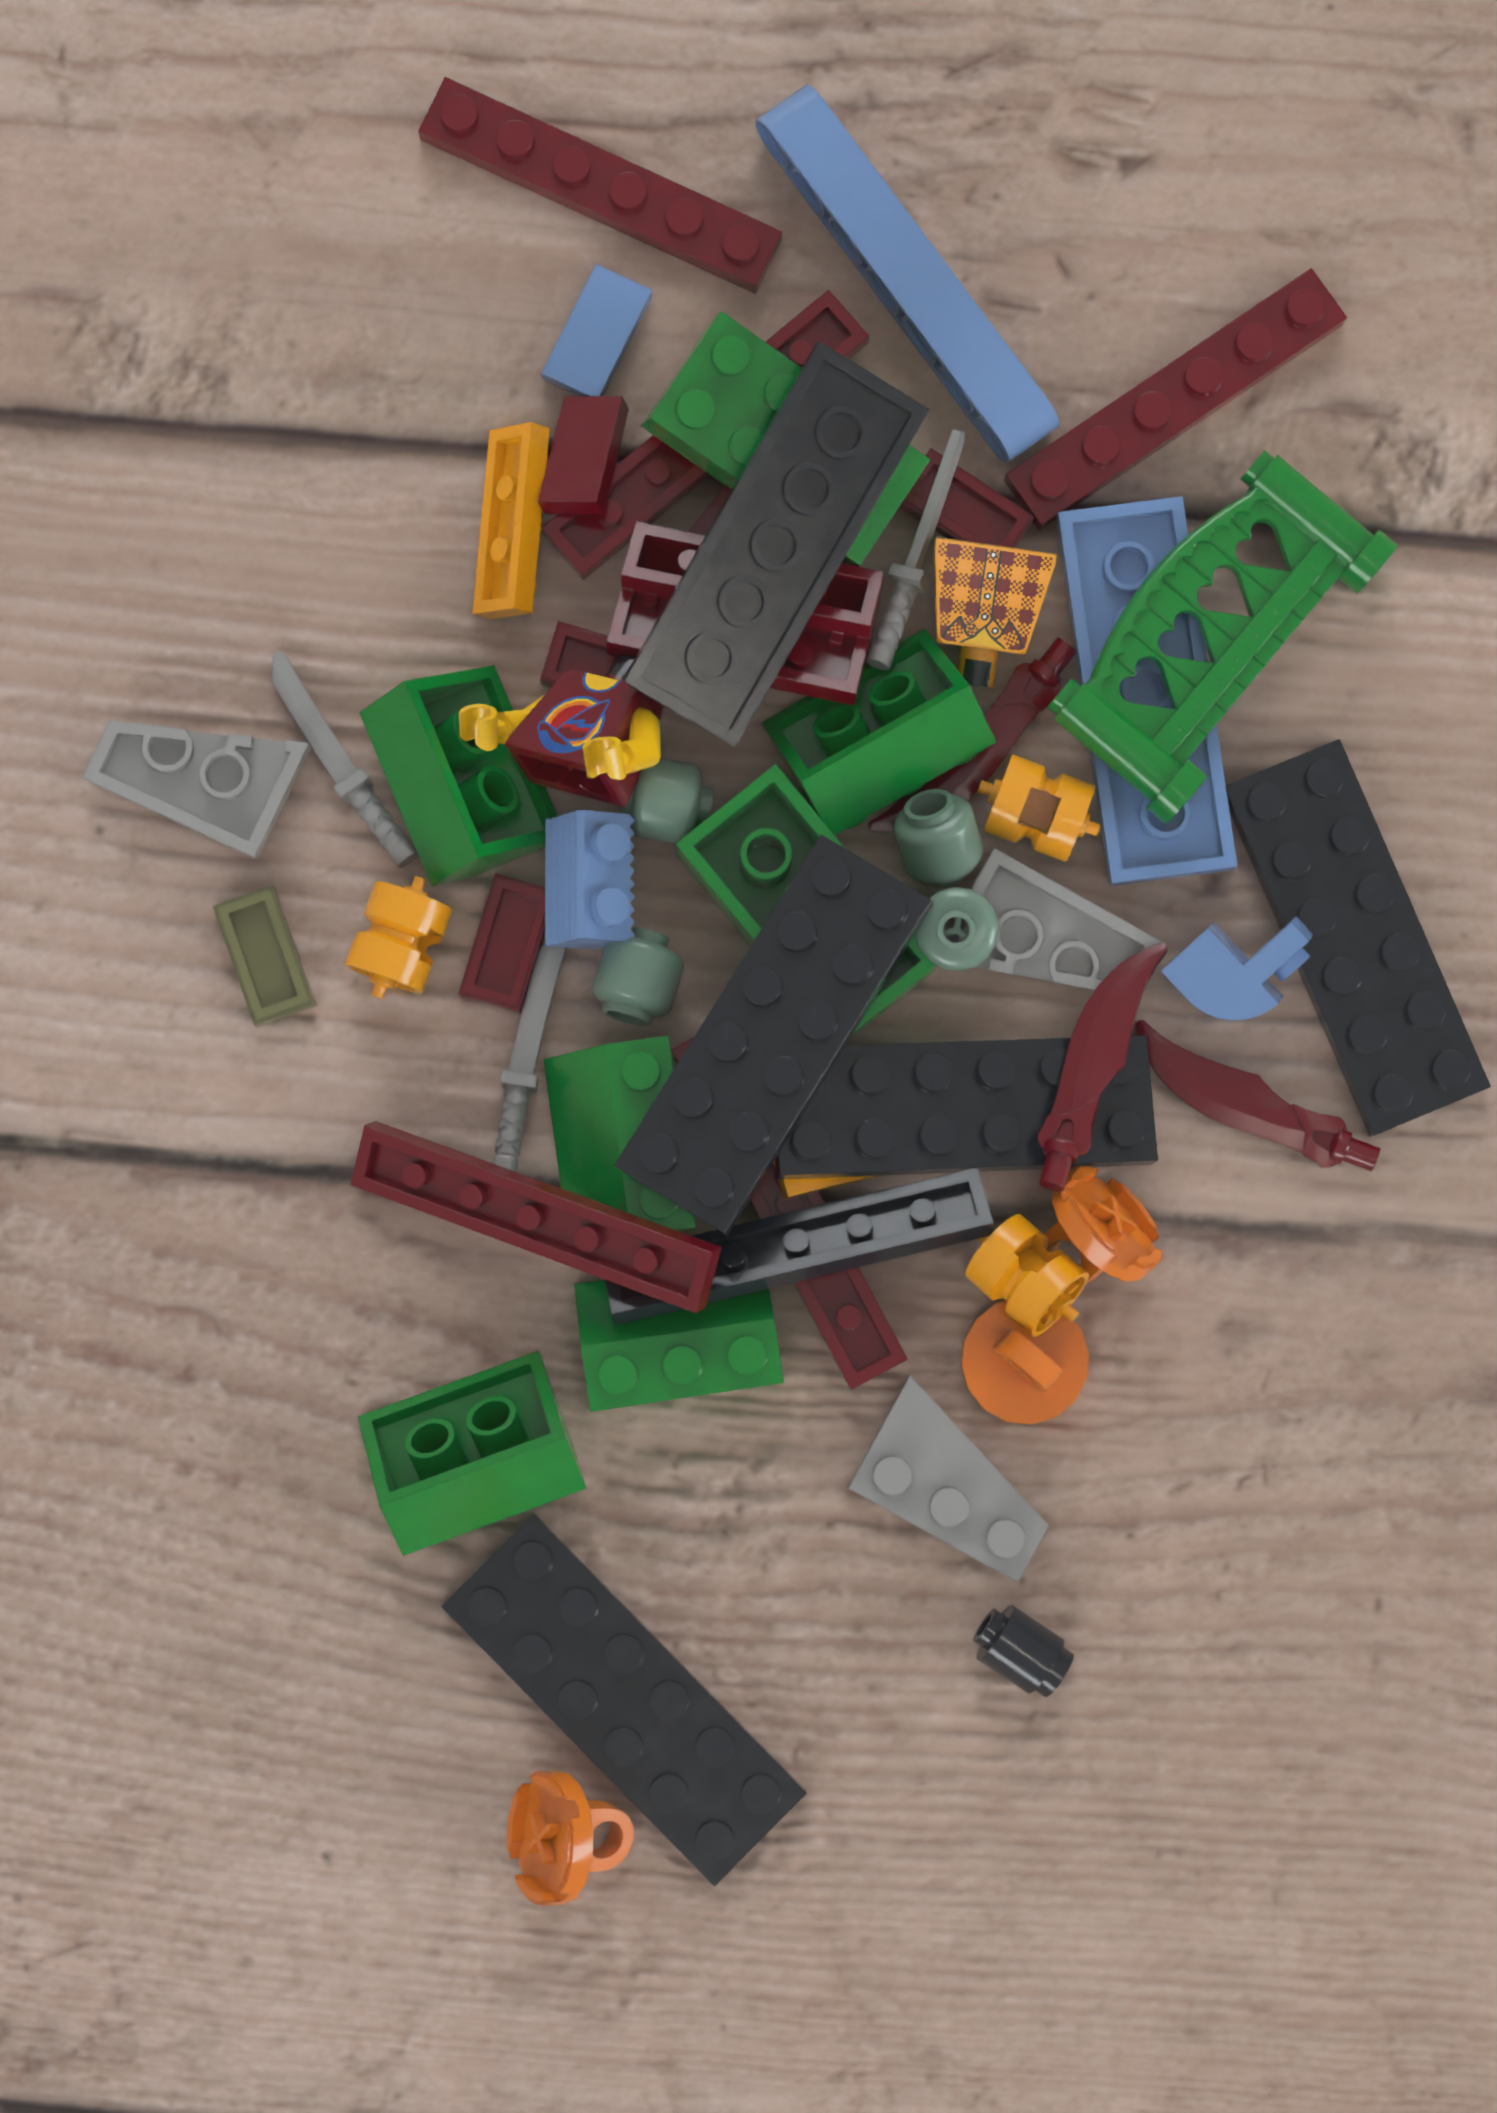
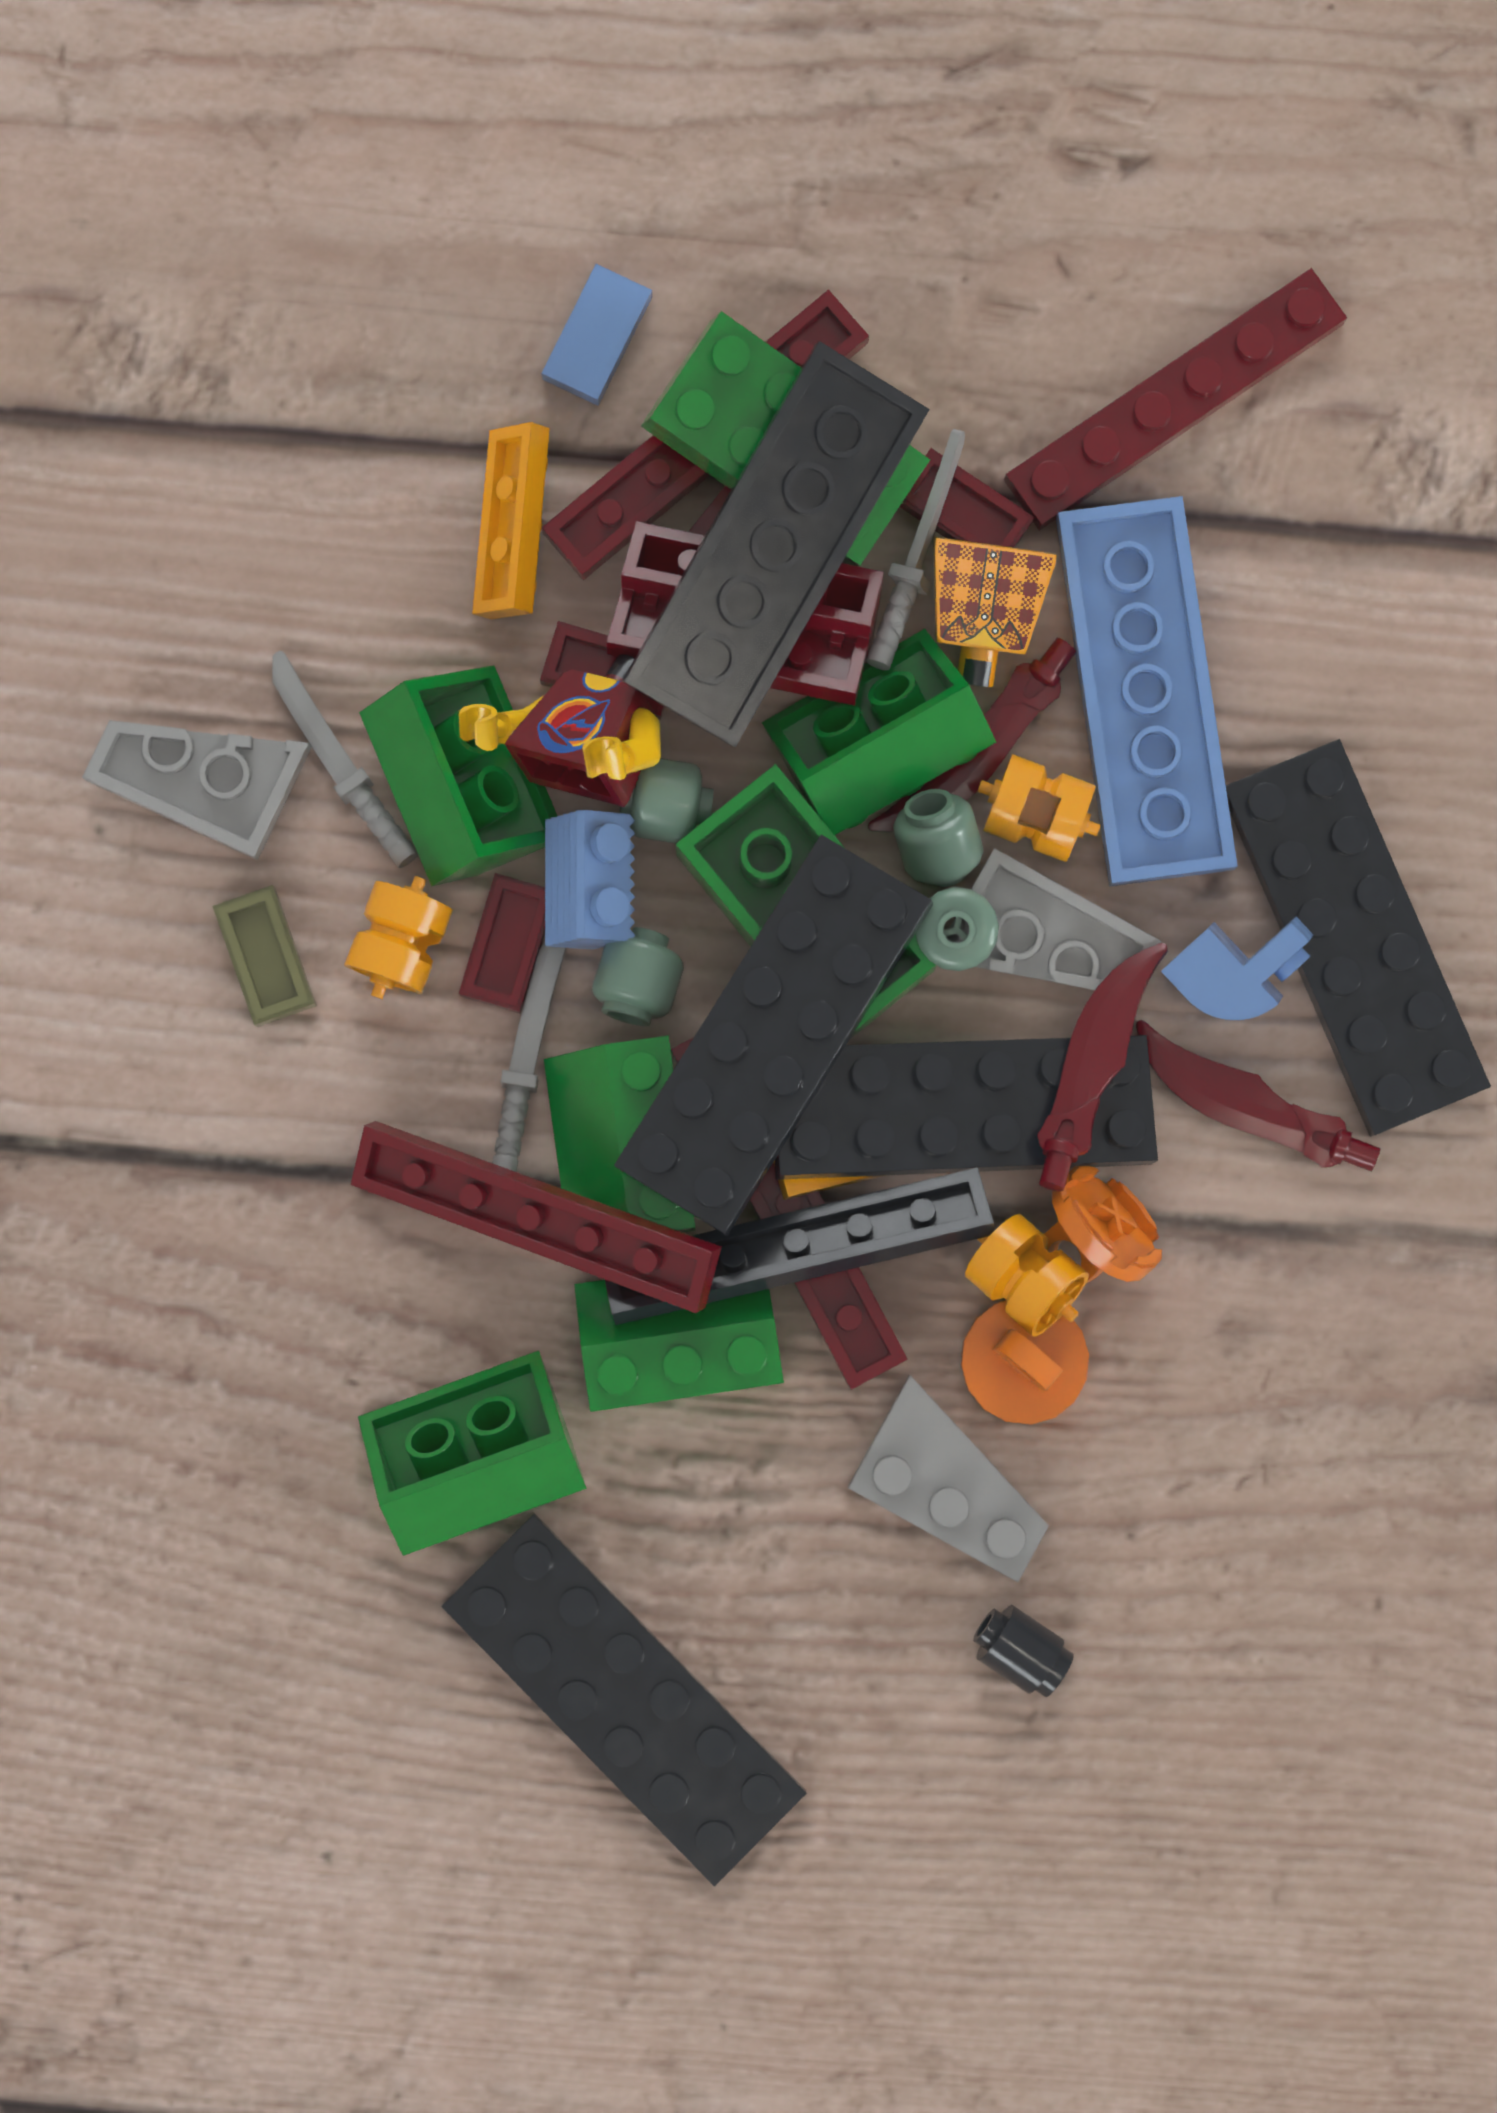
dark red plate [418,77,782,294] -> none
orange tile [507,1771,634,1906] -> none
dark red tile [538,396,629,514] -> none
medium blue beam [755,84,1059,463] -> none
green piece [1047,450,1398,824] -> none

